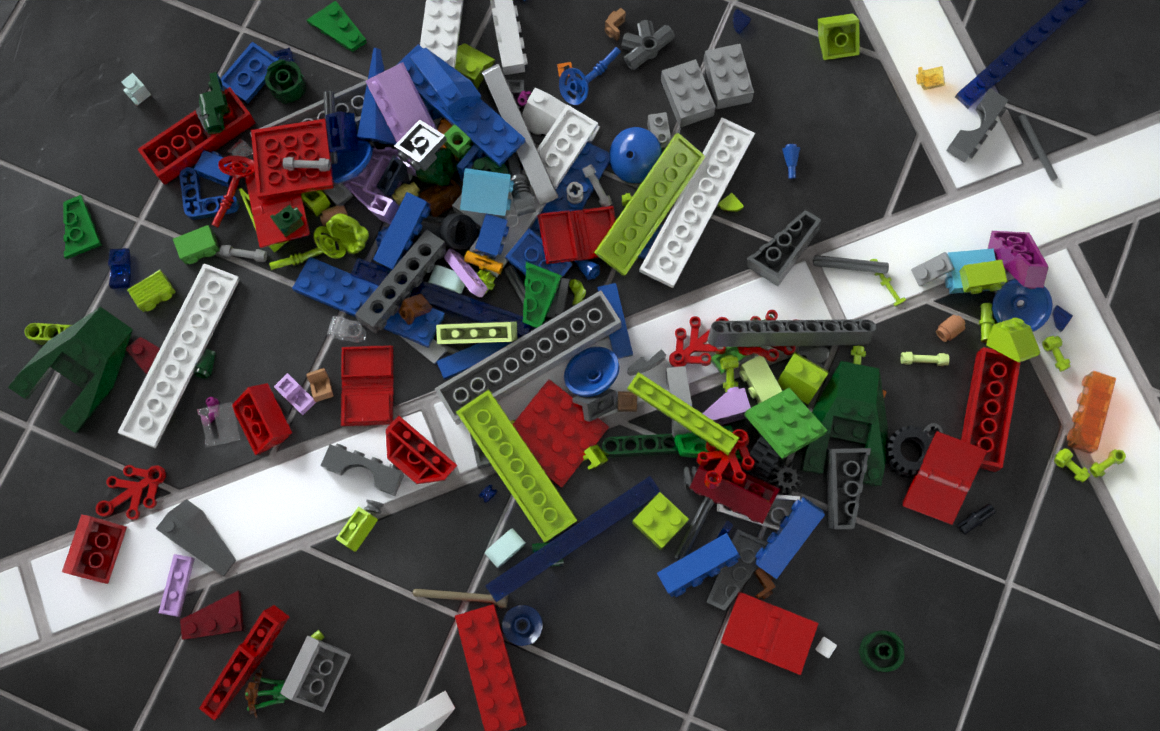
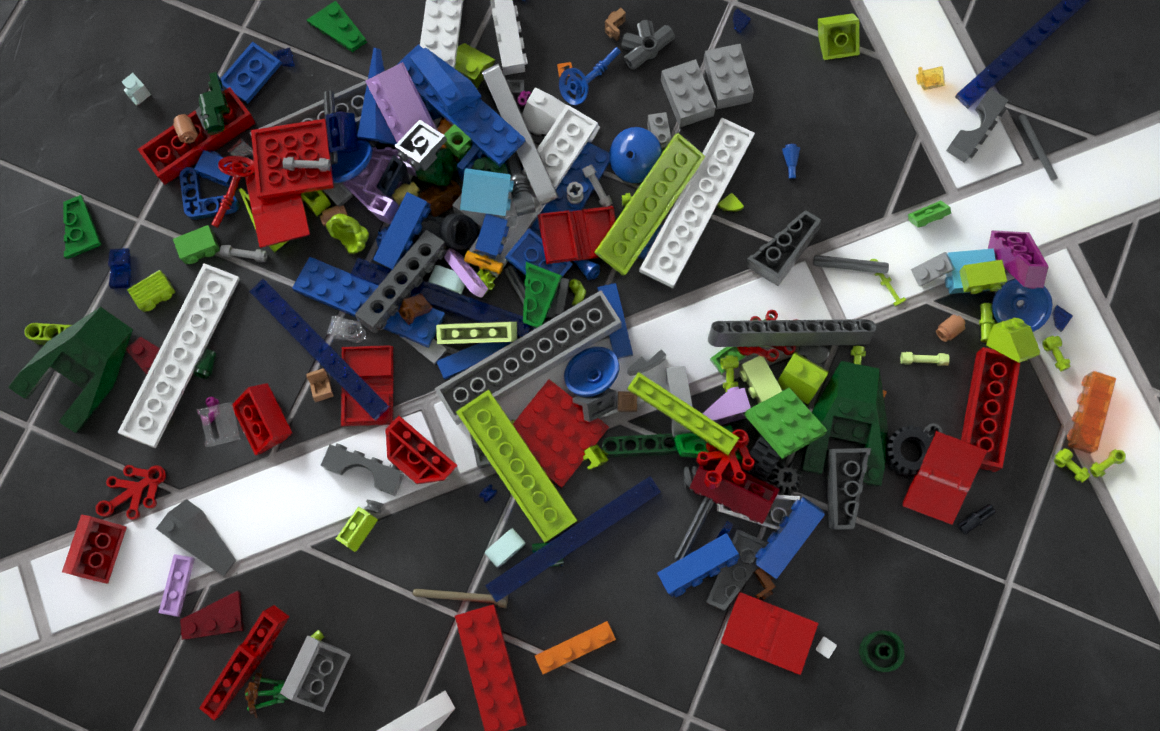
dark green brick [265,60,306,104] -> none
lime dish [269,226,346,270] -> none
dark green brick [270,205,304,238] -> none
lavender slope [274,373,316,415] -> none
dark blue dish [502,605,543,646] -> none
lime brick [632,492,689,550] -> none
red plant [669,316,729,367] -> none
none -> nougat brick [173,114,198,143]
none -> clear blue plate [249,279,390,420]
none -> orange plate [535,621,616,674]
none -> bright green plate [908,201,952,228]

